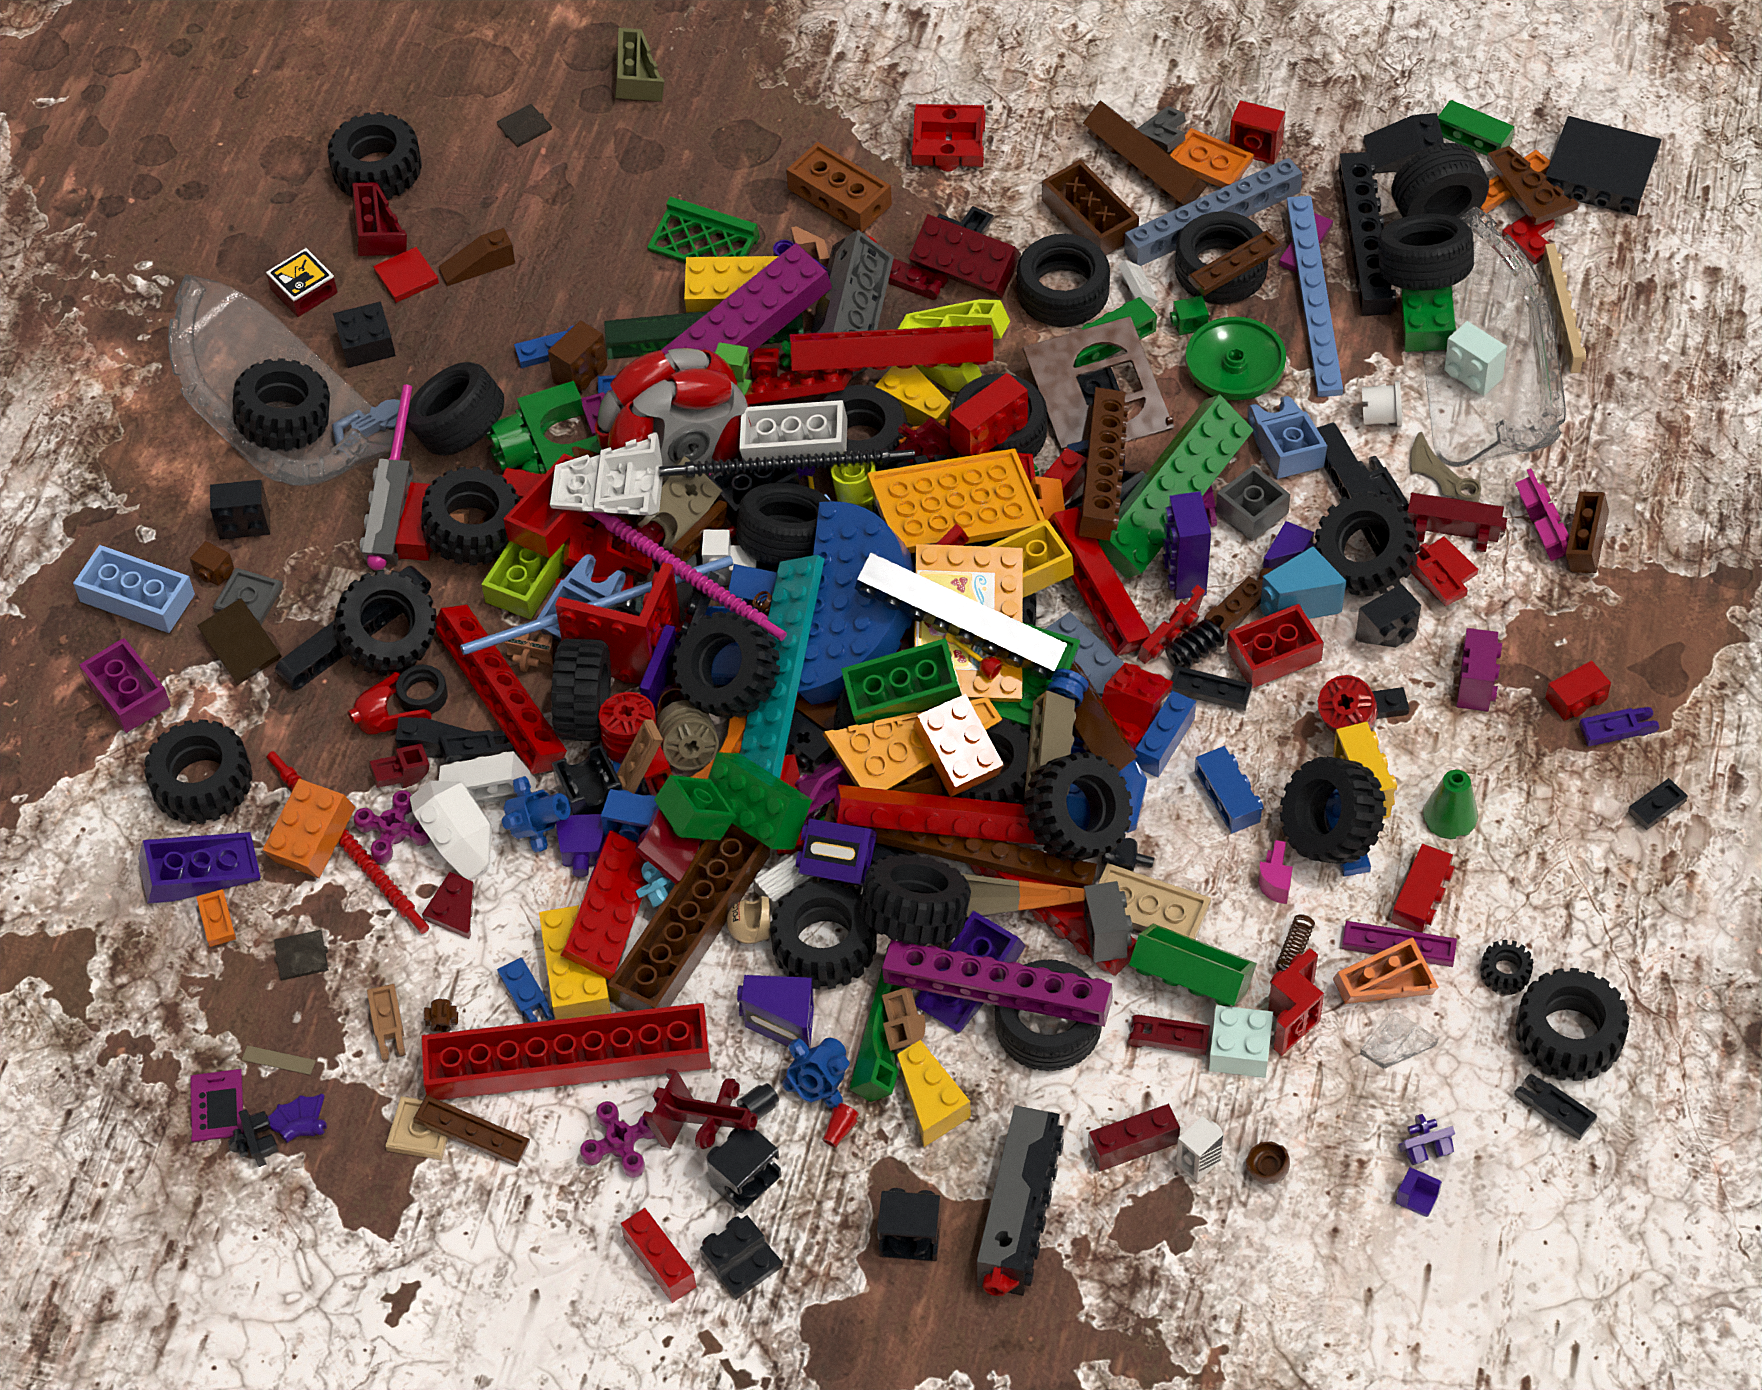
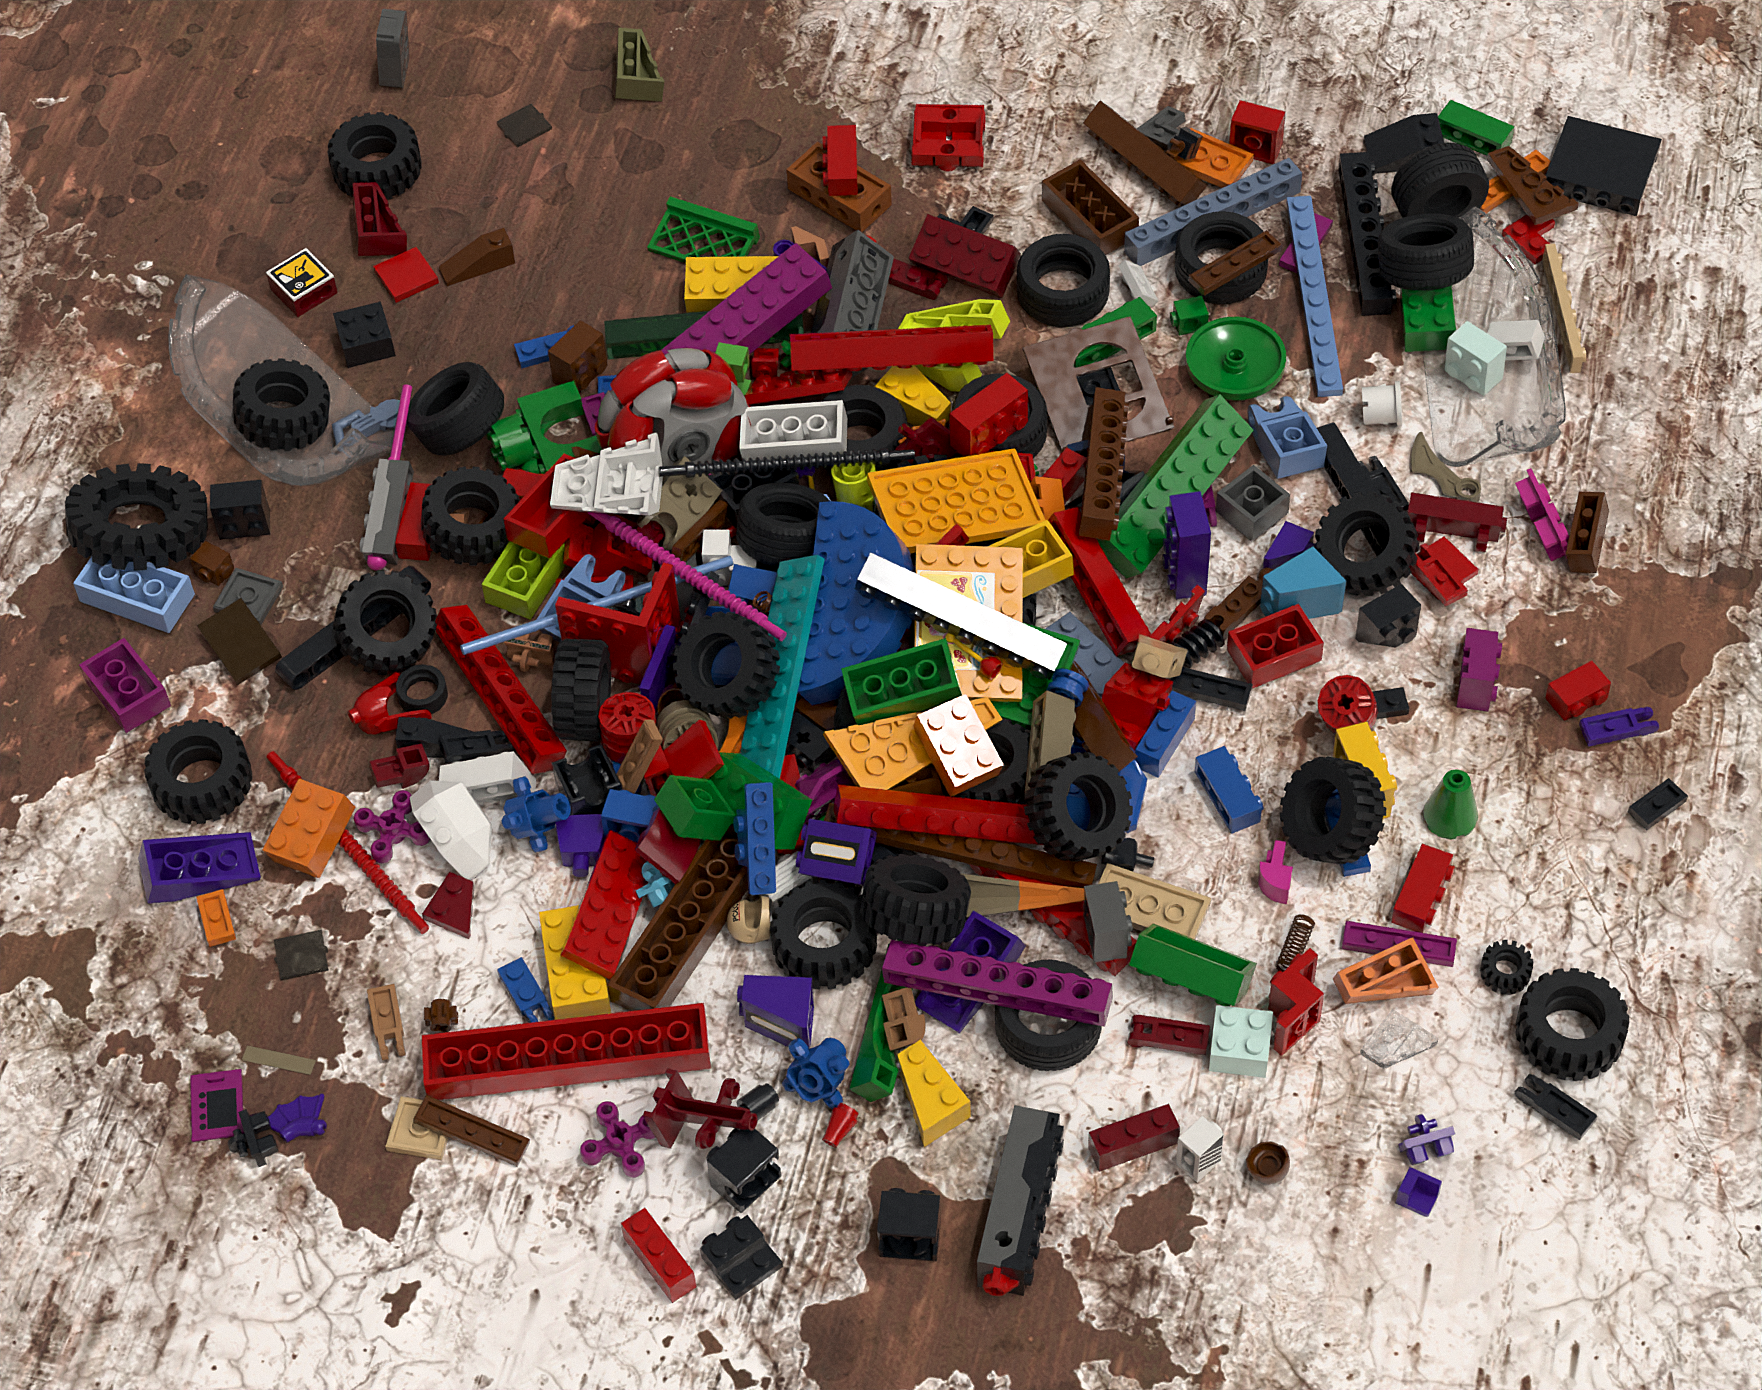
none -> black tyre [65,463,208,570]
none -> dark grey axle [376,9,410,88]
none -> red tile [663,720,724,779]
none -> blue bracket [733,782,776,895]
none -> red brick [823,125,858,196]
none -> tan torso [1131,635,1188,678]
none -> red piece [1156,692,1170,711]
none -> black piece [1166,127,1203,160]
none -> white brick [1487,320,1545,360]

